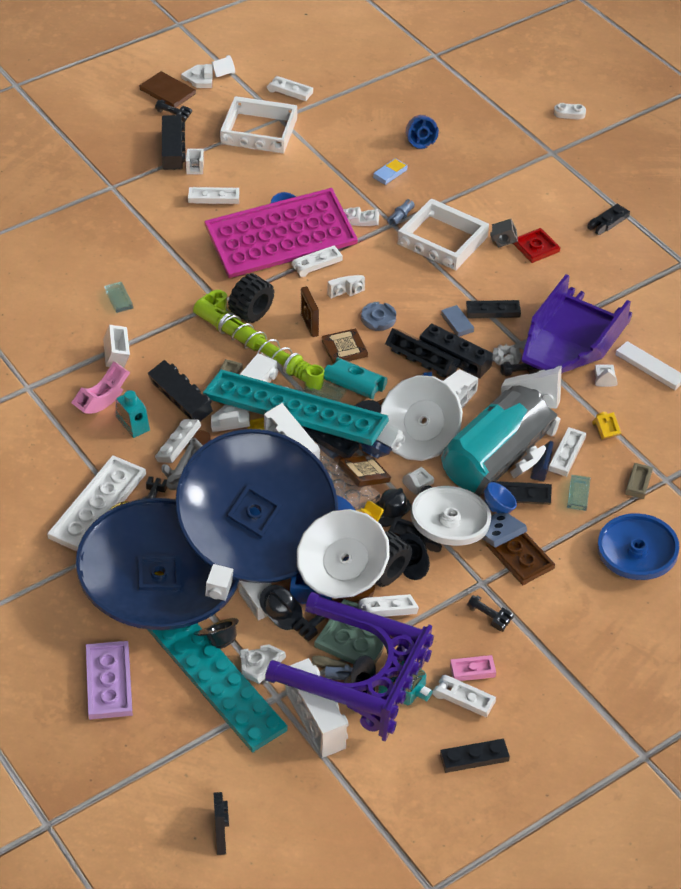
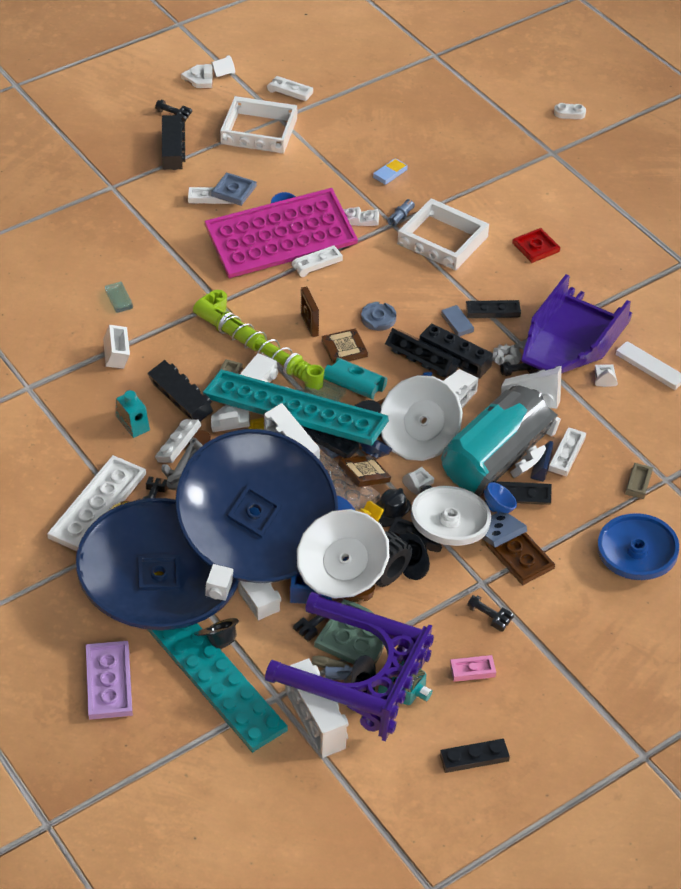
bright pink arch [71,362,130,414] -> none
reddish brown tile [139,71,196,108] -> none
white window [186,149,204,174] -> none
black wing [213,792,229,855] -> none
black tyre [228,273,275,323] -> none
white plate [240,644,286,684] -> none
black piece [259,585,303,630] -> none
white slope [327,275,365,298] -> none
white plate [358,594,419,617] -> none
white window [377,423,405,450] -> none
blue cylinder [405,115,439,149] -> none
white plate [432,675,496,717] -> none
dark grey brick [490,219,518,248] -> none
clear light blue tile [567,475,591,511] -> none
black hinge [587,203,630,235] -> none
yellow bracket [592,412,621,439] -> none
none -> sand blue tile [211,172,257,206]

